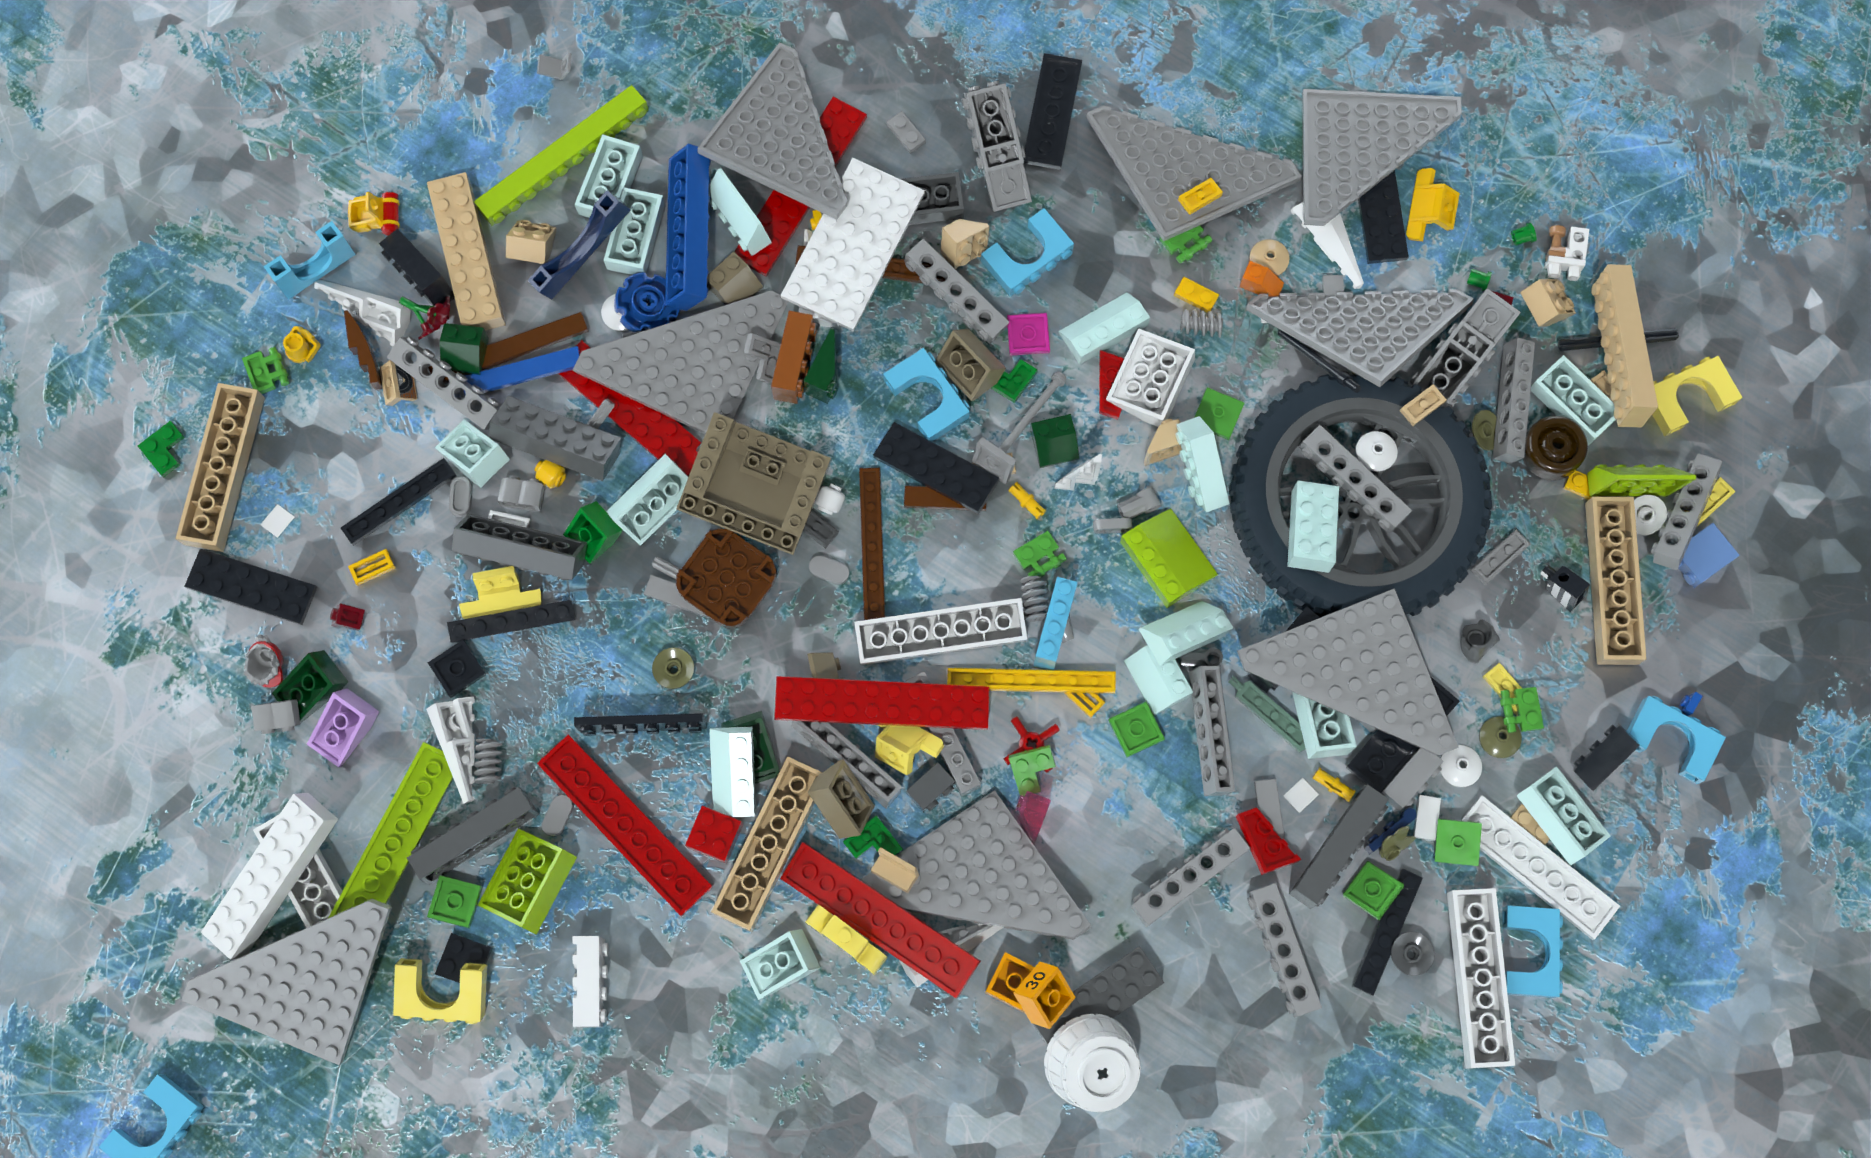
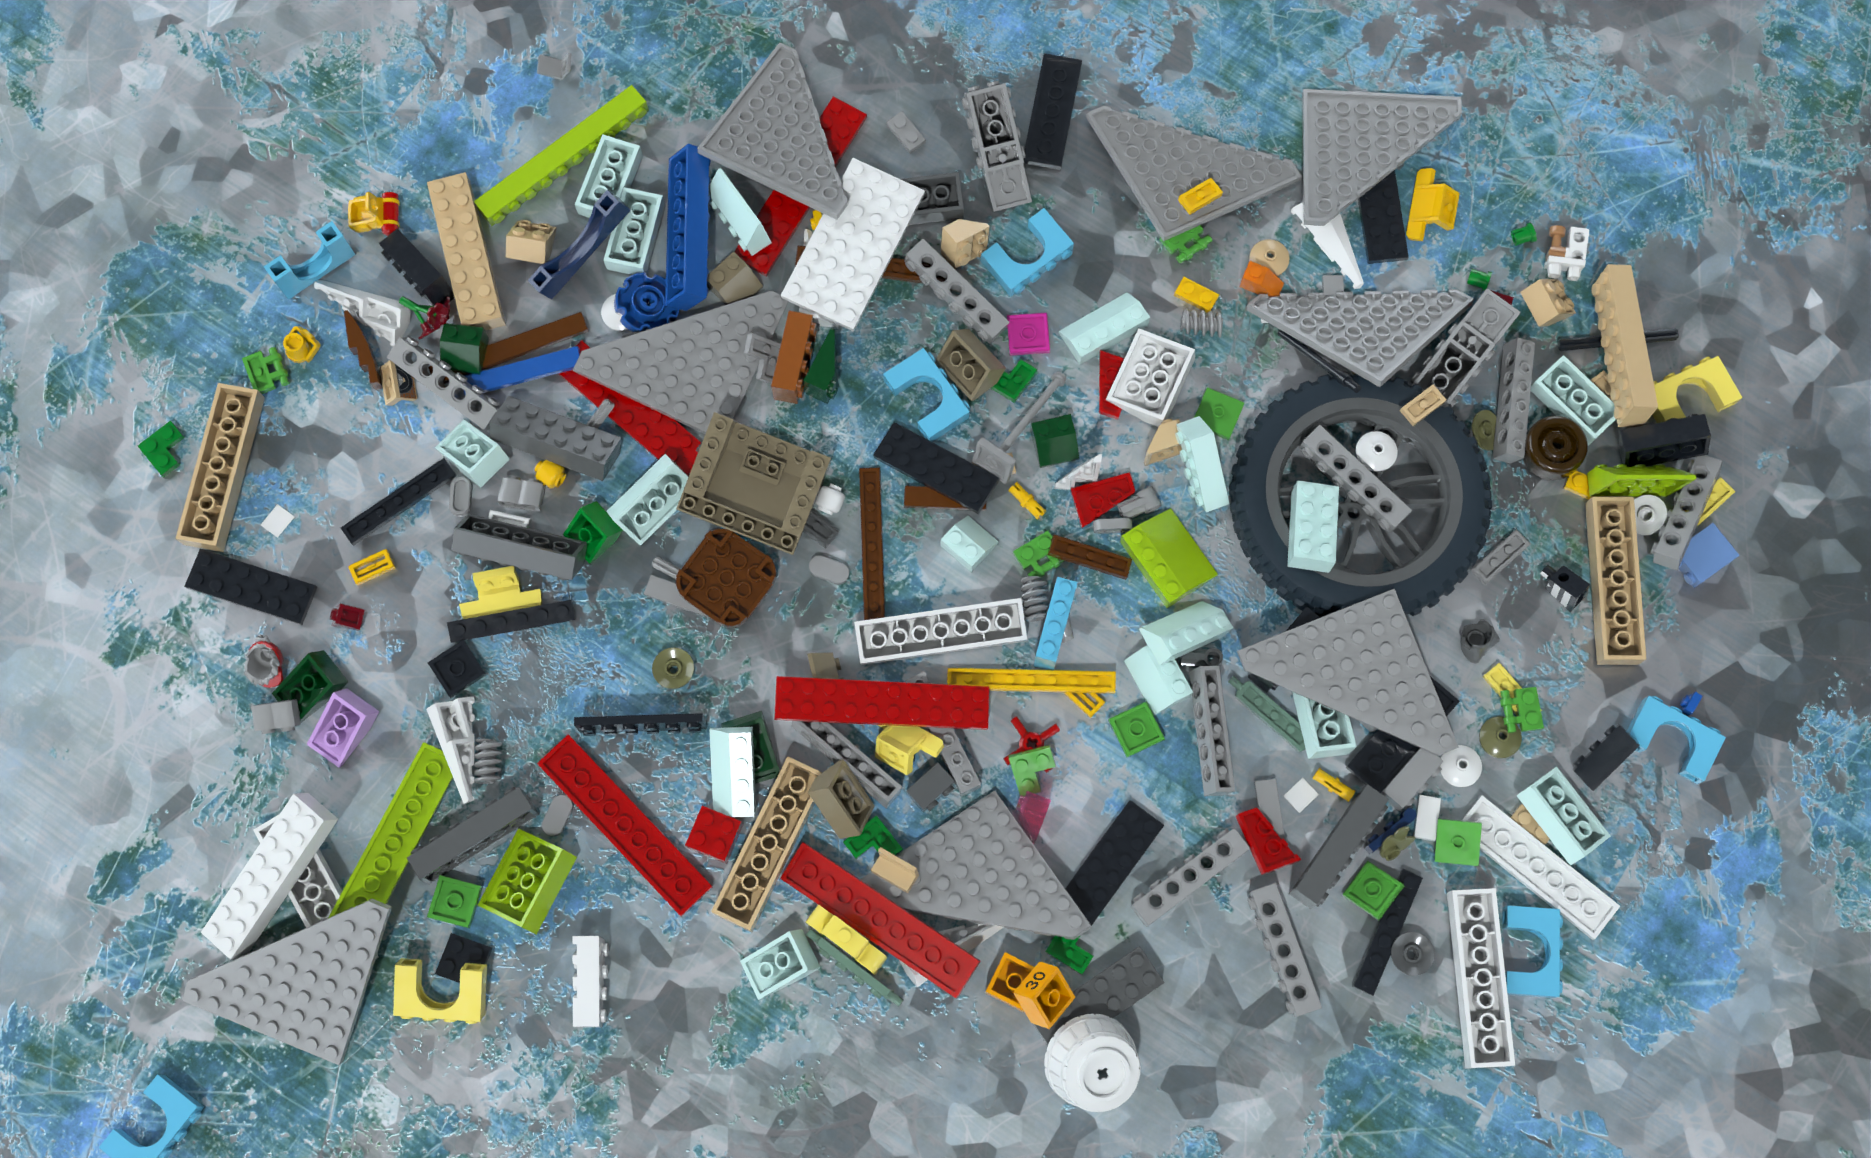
none -> sand green plate [806,928,904,1007]
none -> light aqua slope [941,516,999,573]
none -> green plate [1045,935,1093,975]
none -> reddish brown tile [1048,534,1132,580]
none -> black plate [1065,800,1164,926]
none -> red wing [1070,472,1136,529]
none -> black brick [1619,414,1711,467]

